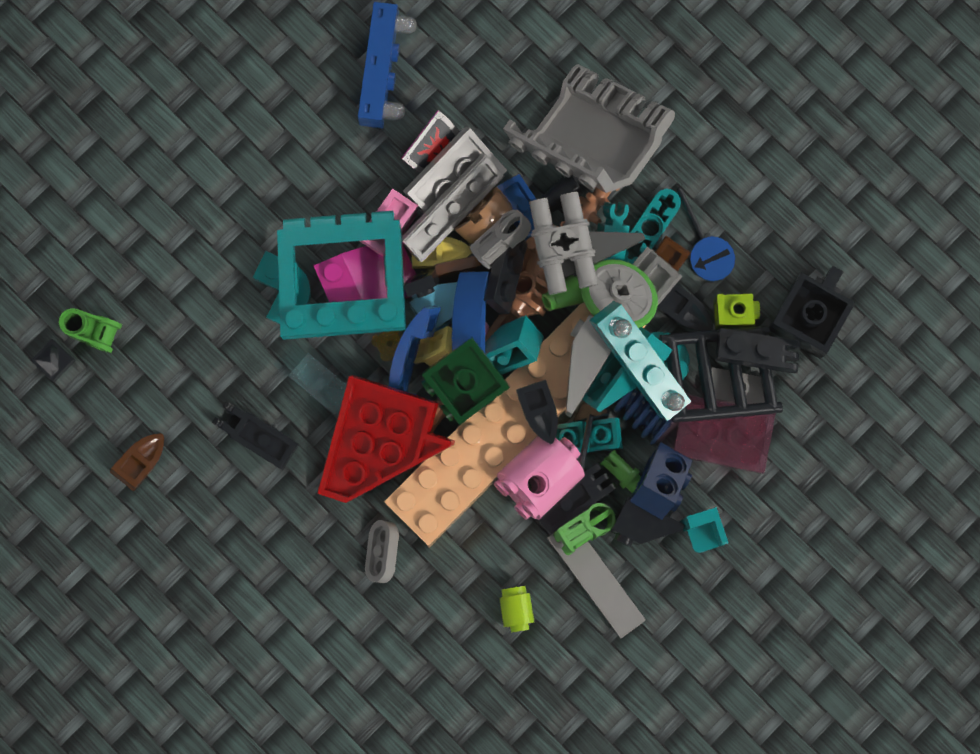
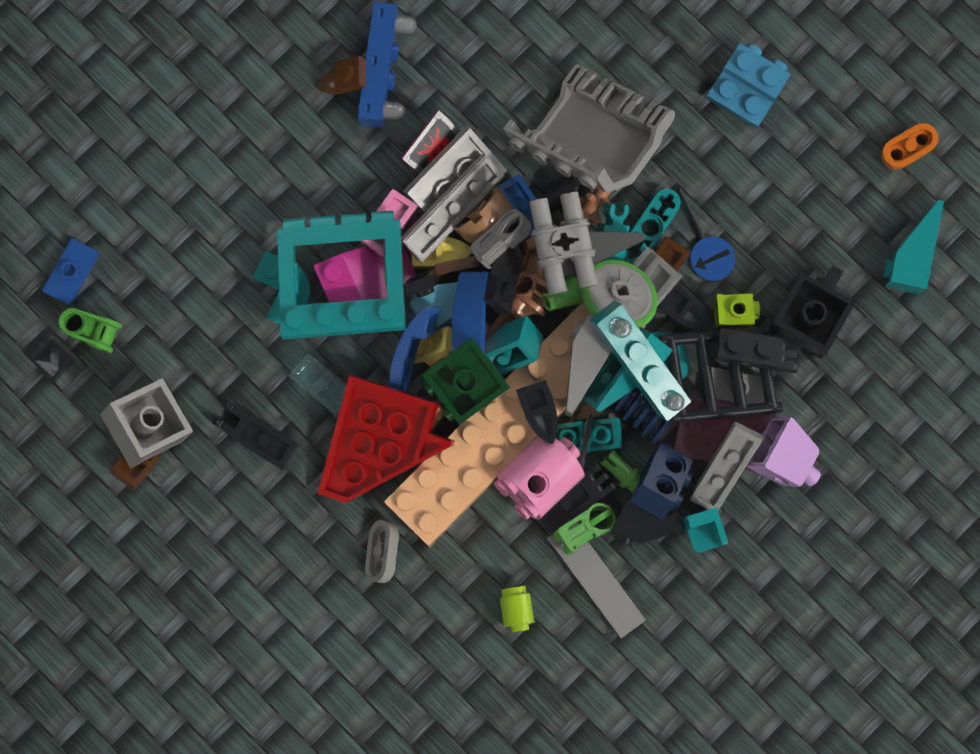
clear yellow plate [371,331,401,362] -> none
none -> blue plate [42,238,100,306]
none -> light grey brick [100,378,193,468]
none -> reddish brown plate [315,55,366,95]
none -> light grey plate [689,422,763,511]
none -> dark azure plate [706,43,791,130]
none -> lavender torso [747,417,821,487]
none -> orange plate [881,123,939,170]
none -> teal slope [882,200,944,295]

